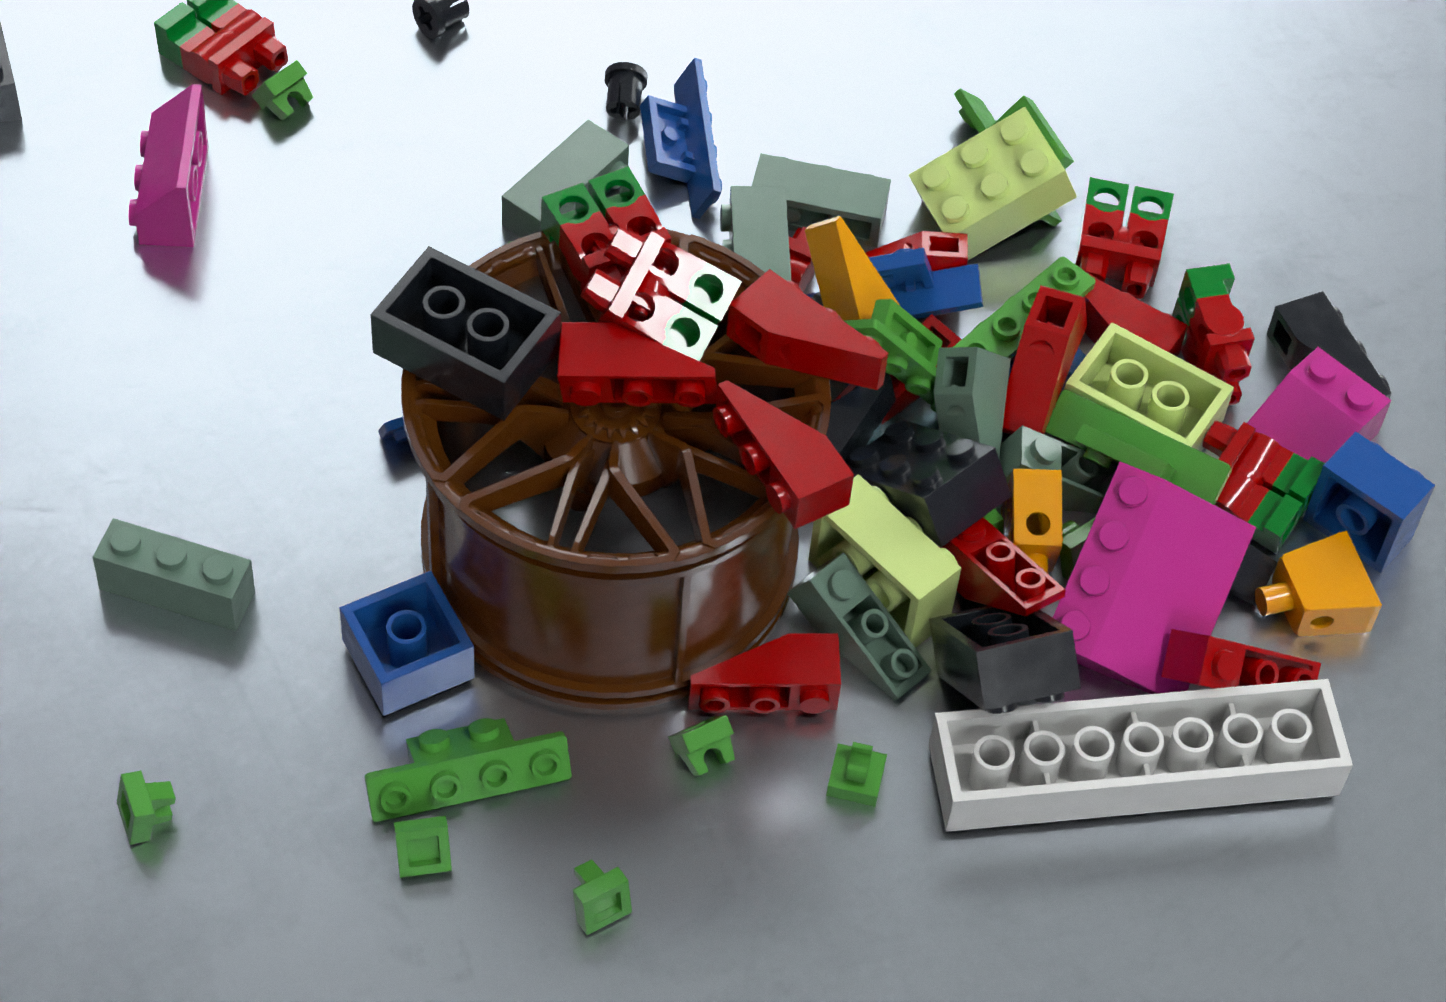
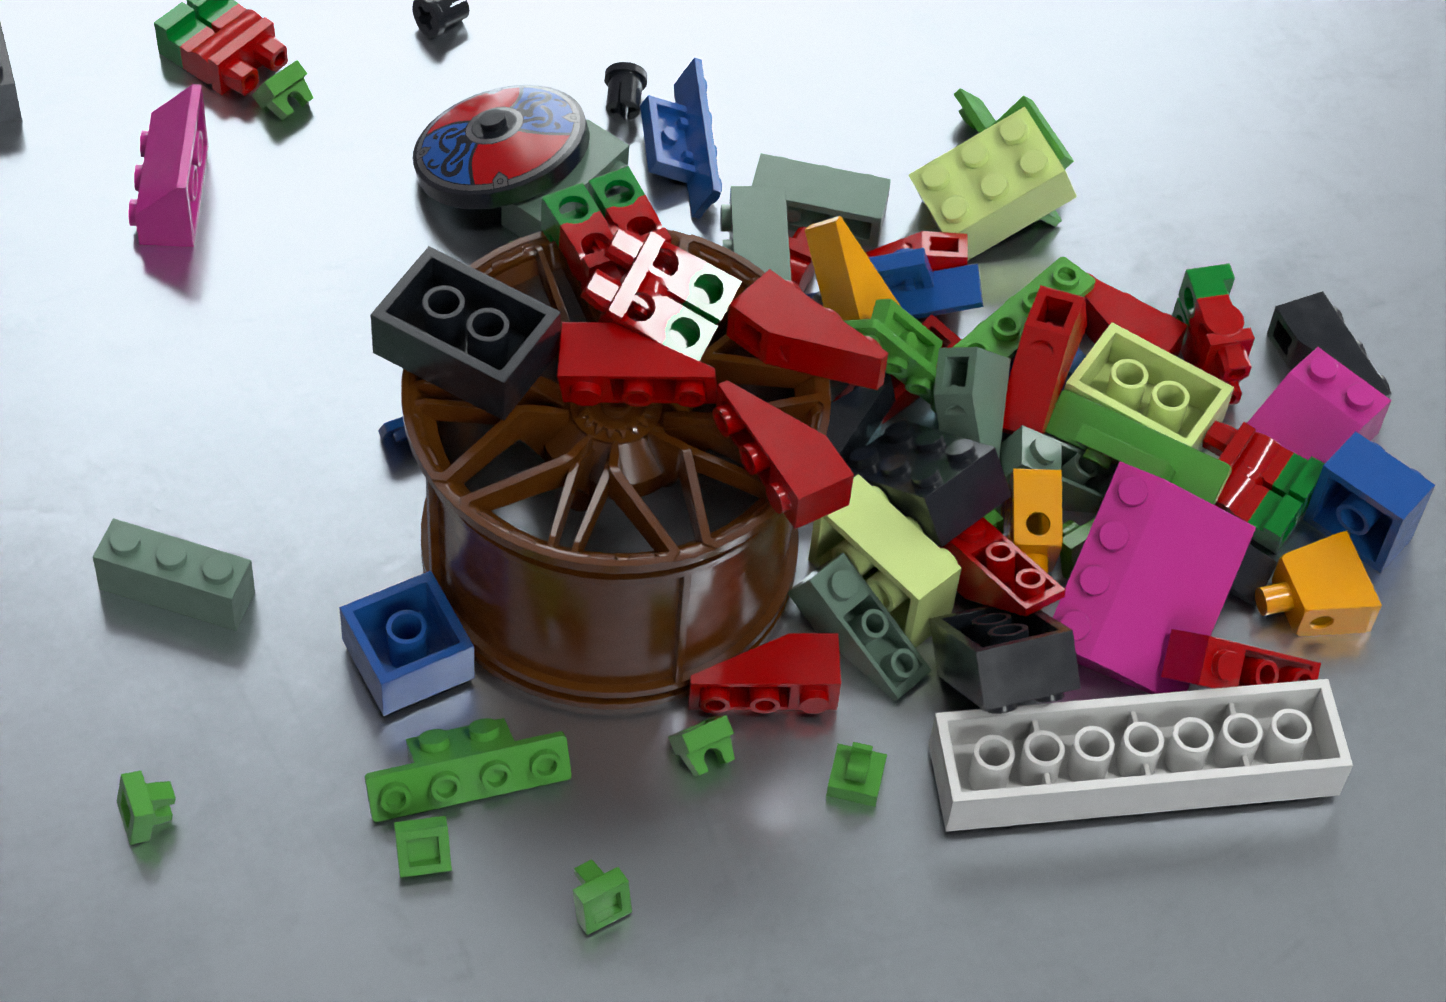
red hips [1075,177,1174,299] -> none
none -> dish [412,84,590,209]

